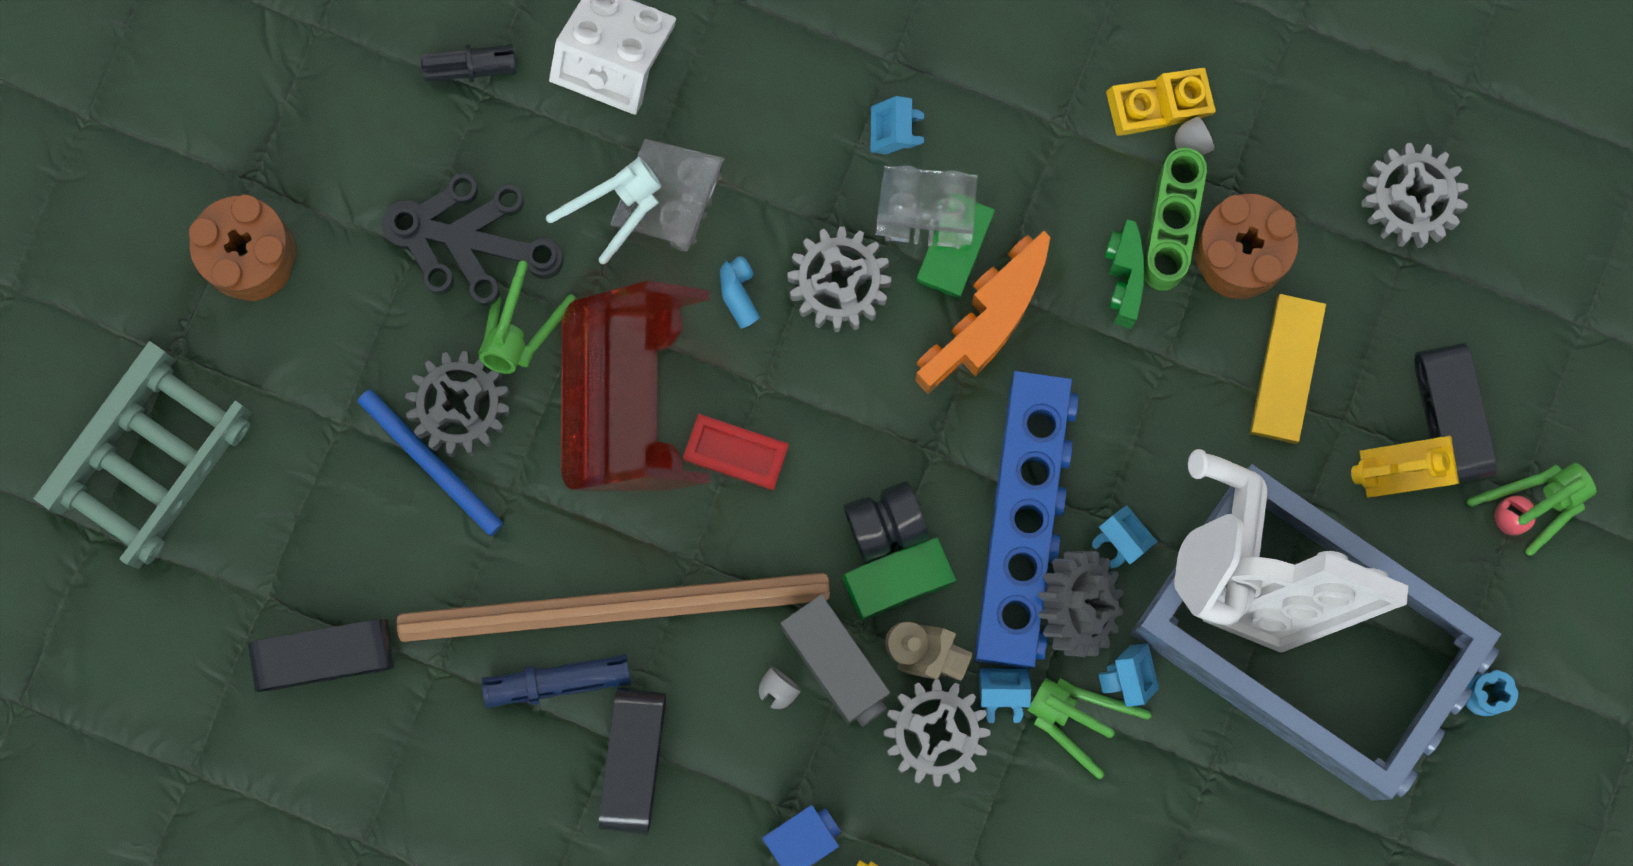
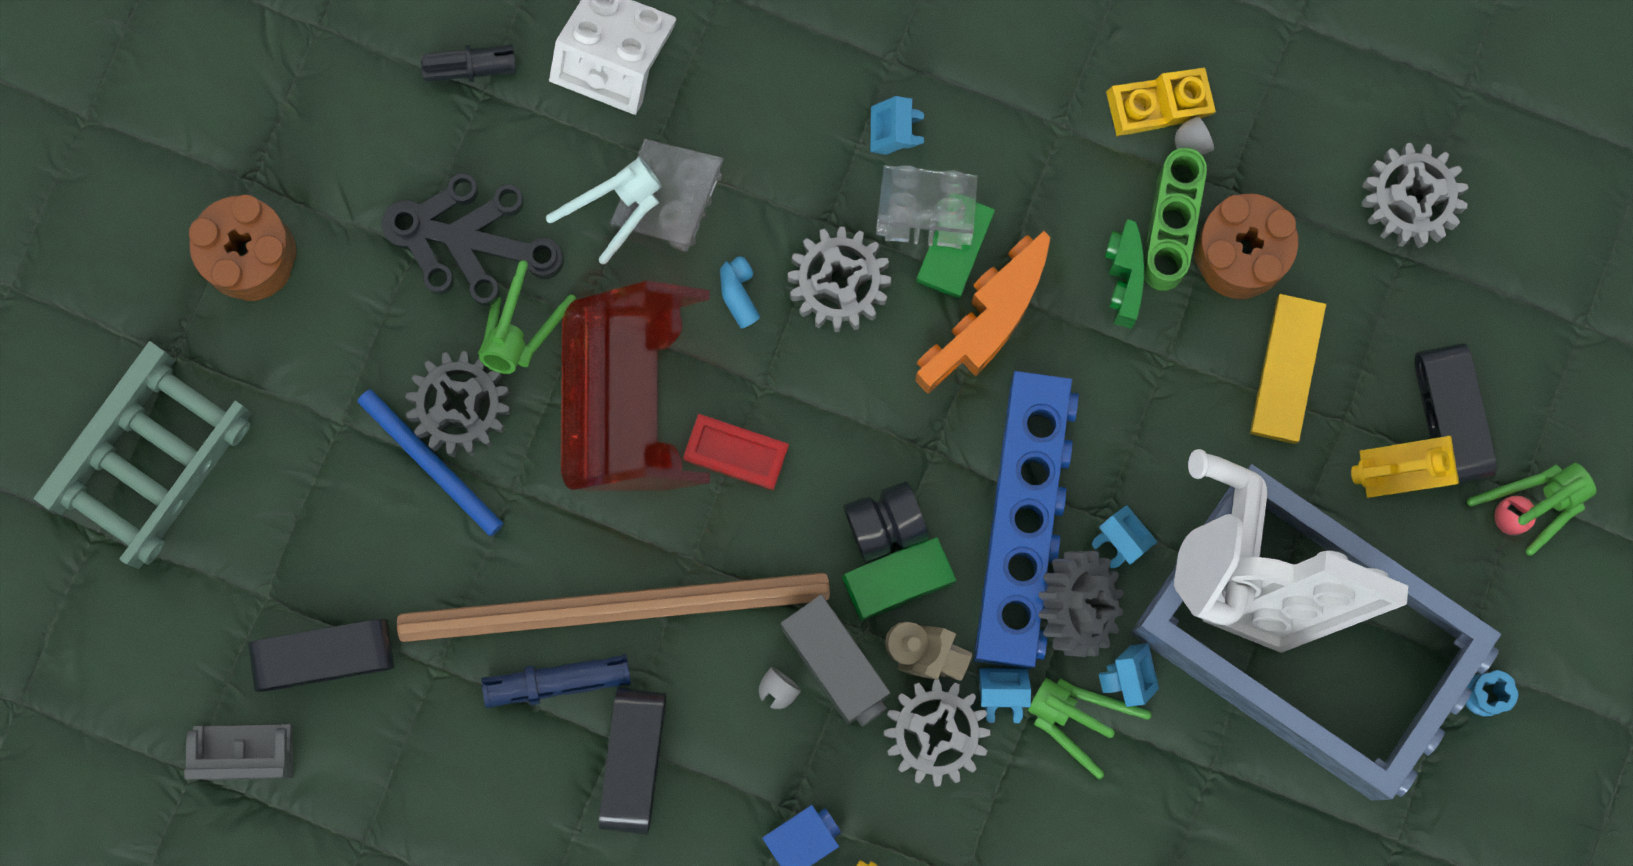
none -> dark grey hinge [184,724,293,780]

